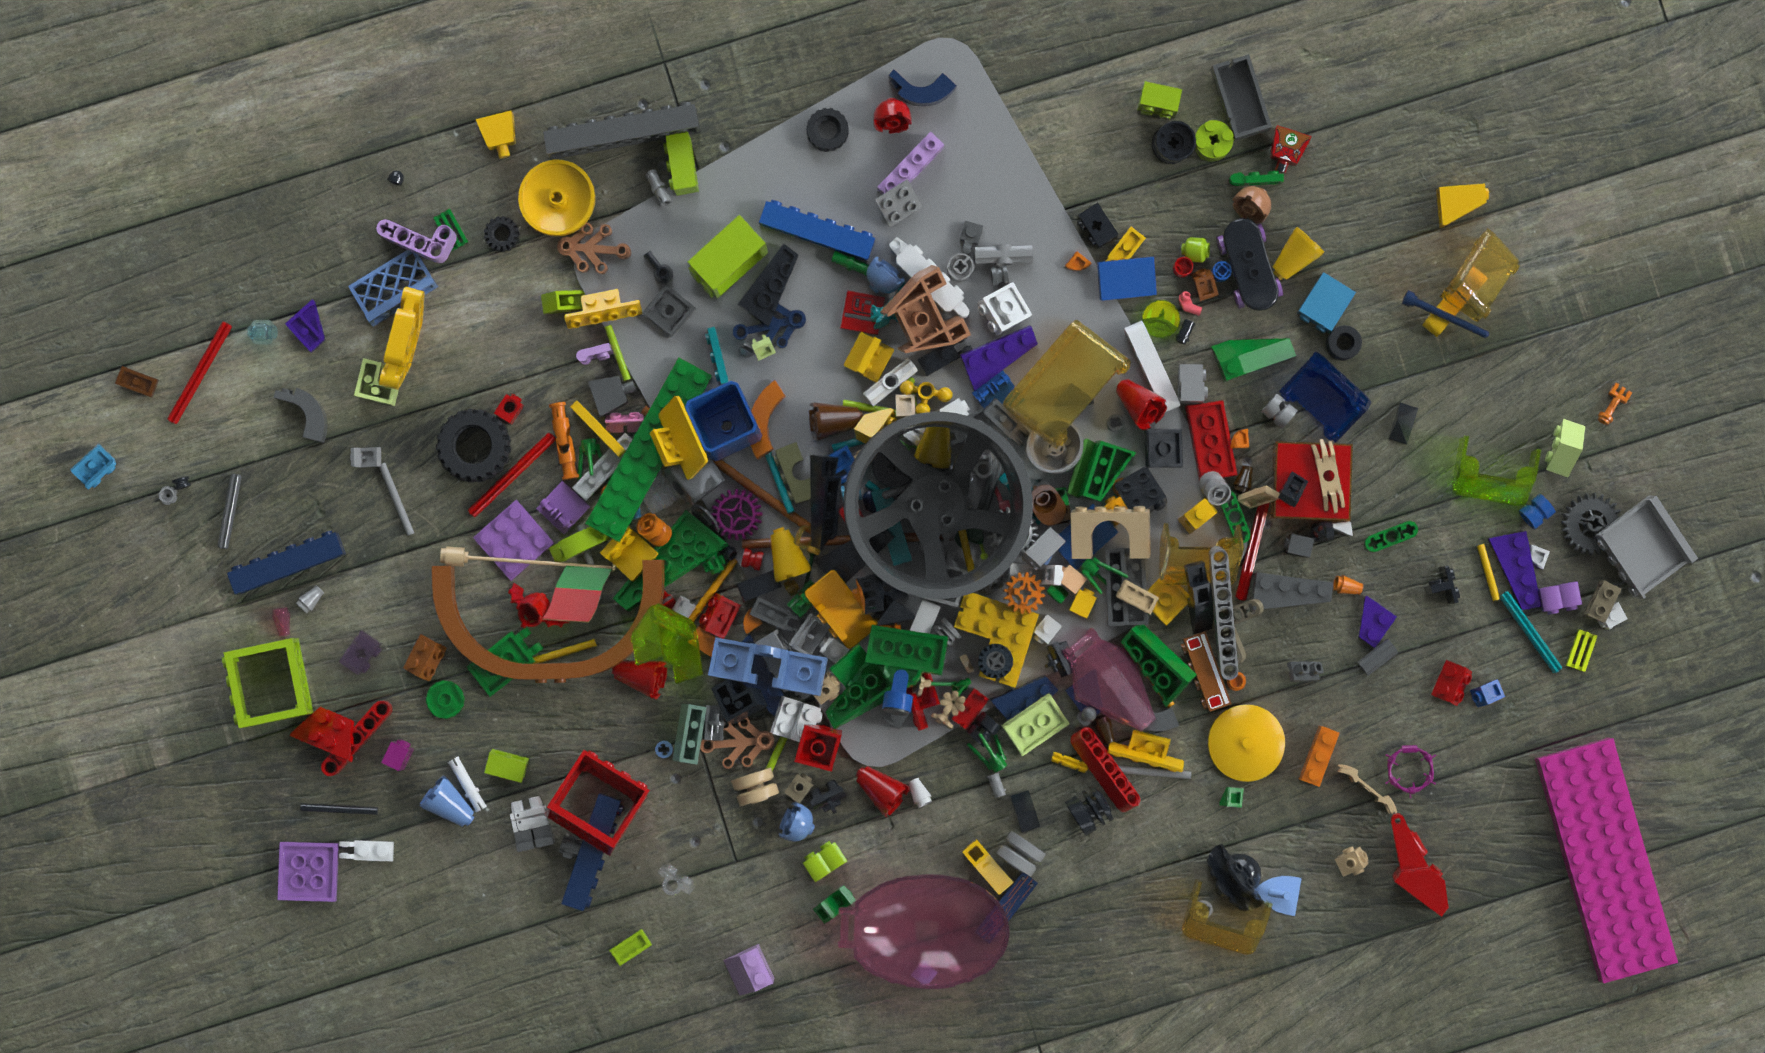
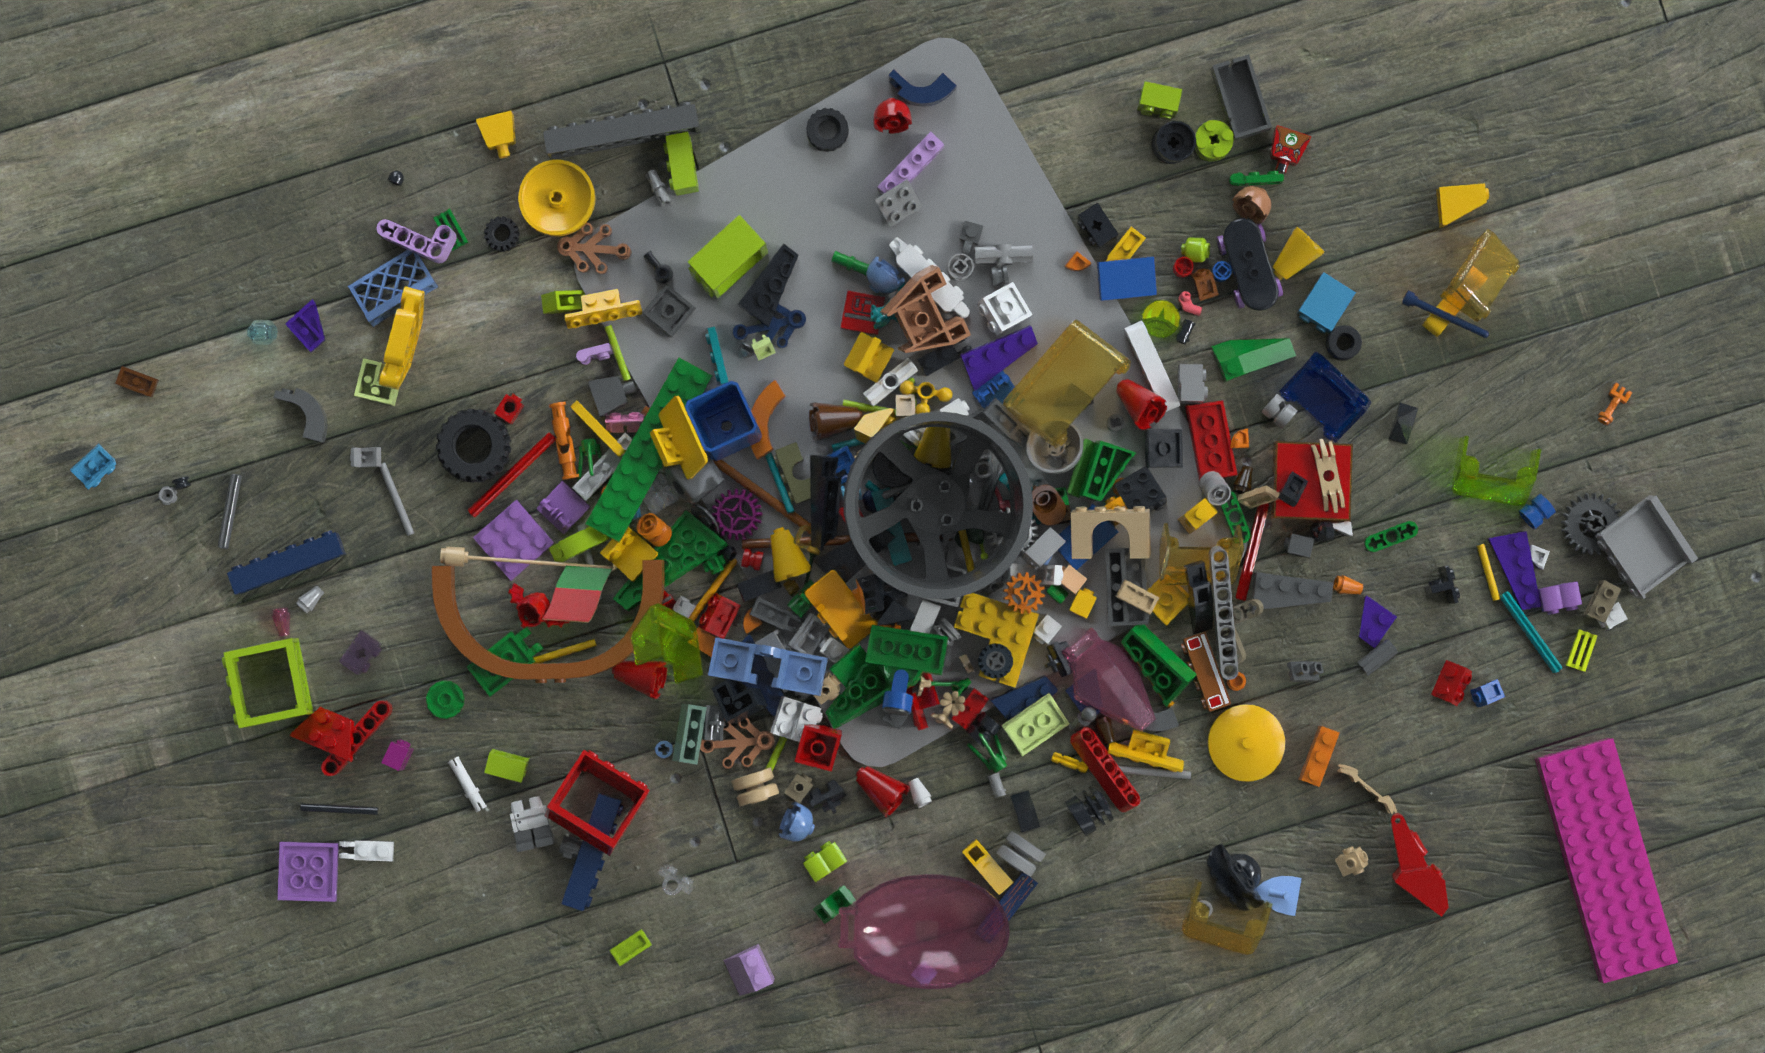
red axle [167,322,232,424] -> none
dark orange bracket [403,634,447,681] -> none
medium blue cone [420,775,474,827] -> none
blue brick [759,200,875,262] -> none
green plant [1080,557,1128,594] -> none
green slope [1219,787,1244,808] -> none
magenta piece [1385,745,1436,798] -> none
yellowish green brick [1545,419,1585,477] -> none

